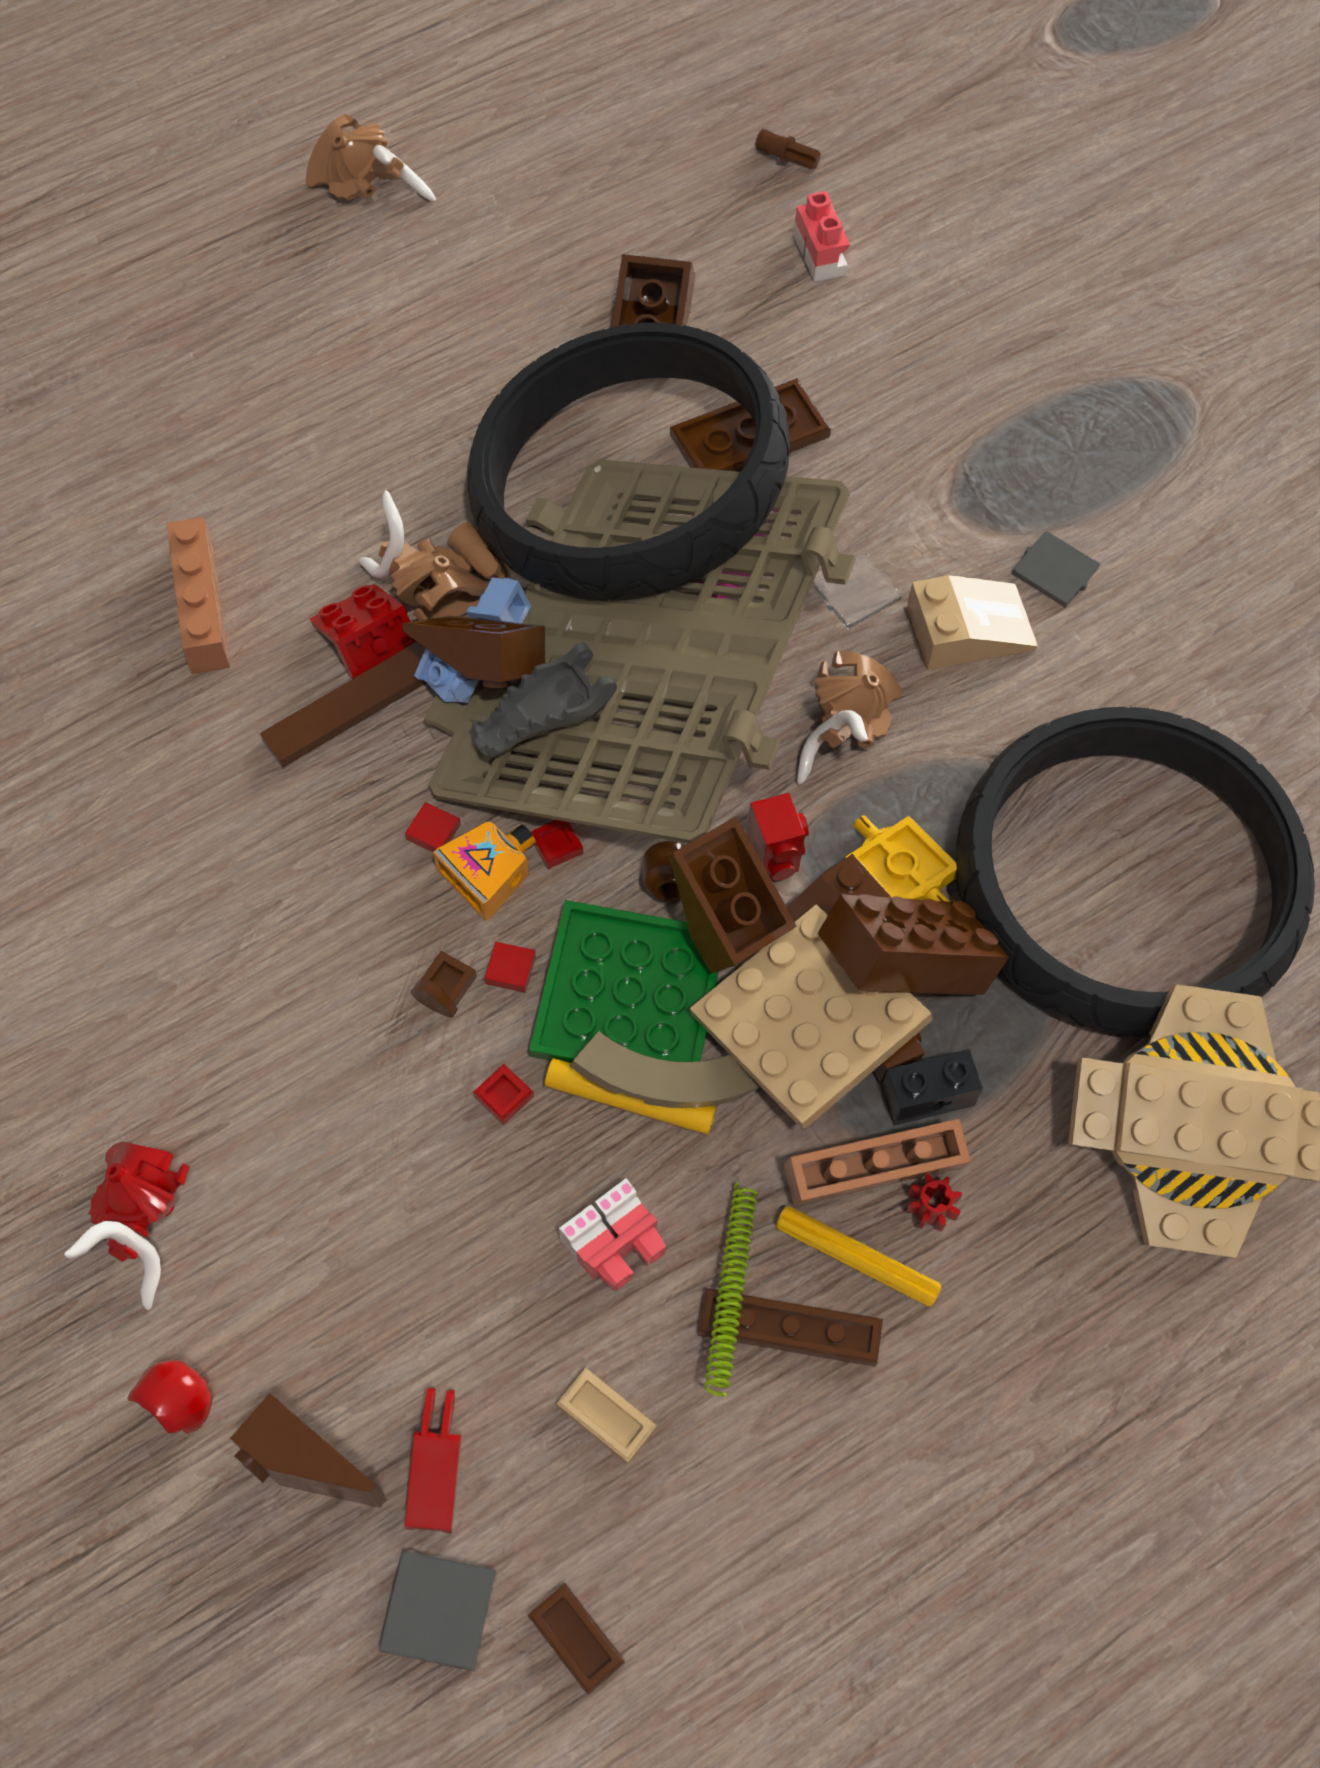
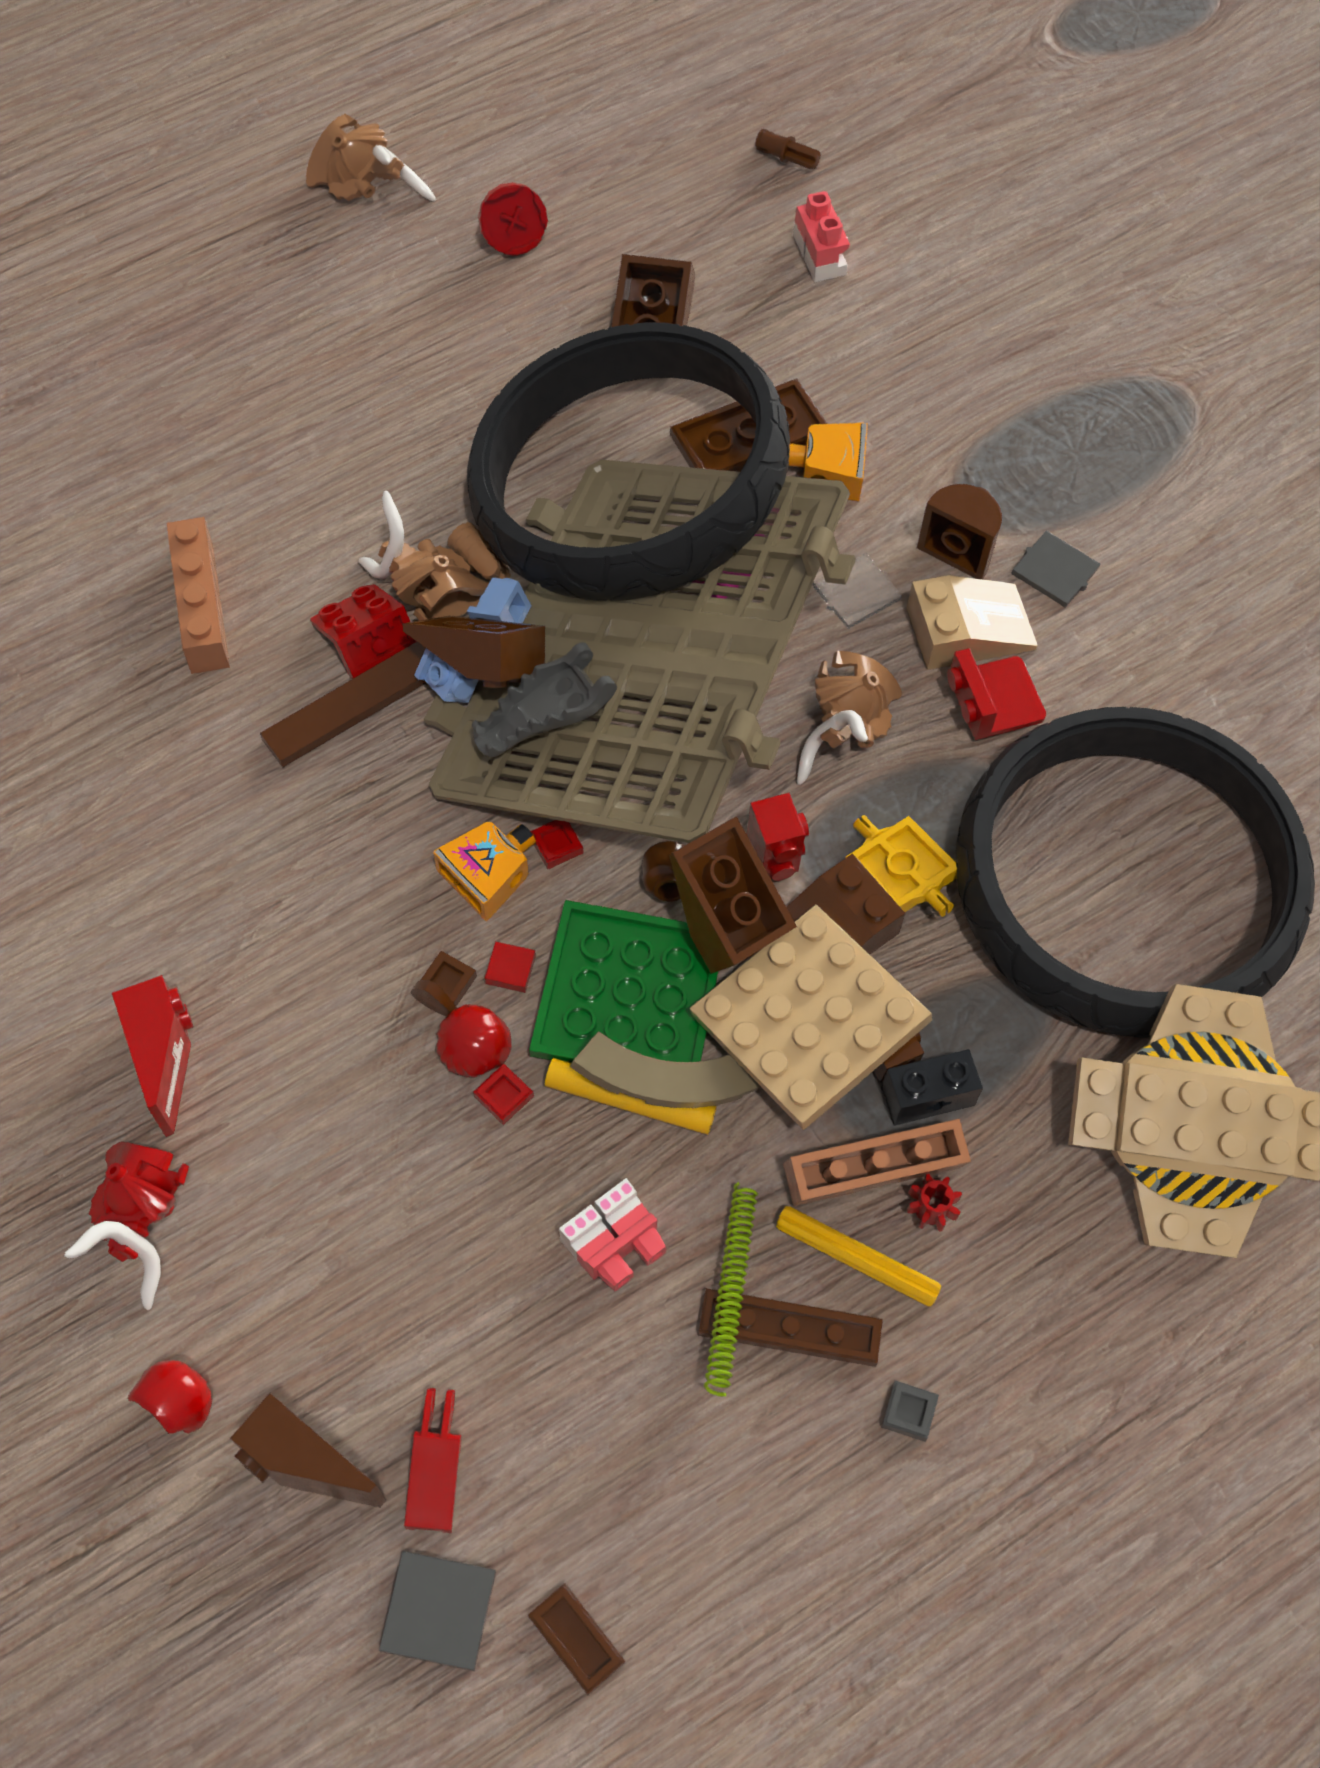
red tile [405,802,461,852] -> none
tan tile [557,1368,657,1465] -> none
reddish brown brick [817,894,1009,995] -> none
none -> red slope [112,975,194,1137]
none -> red hair [436,1004,512,1078]
none -> red tile [478,182,548,256]
none -> light orange torso [789,423,868,501]
none -> dark grey tile [881,1380,939,1442]
none -> reddish brown brick [917,484,1002,580]
none -> red bracket [947,648,1046,740]

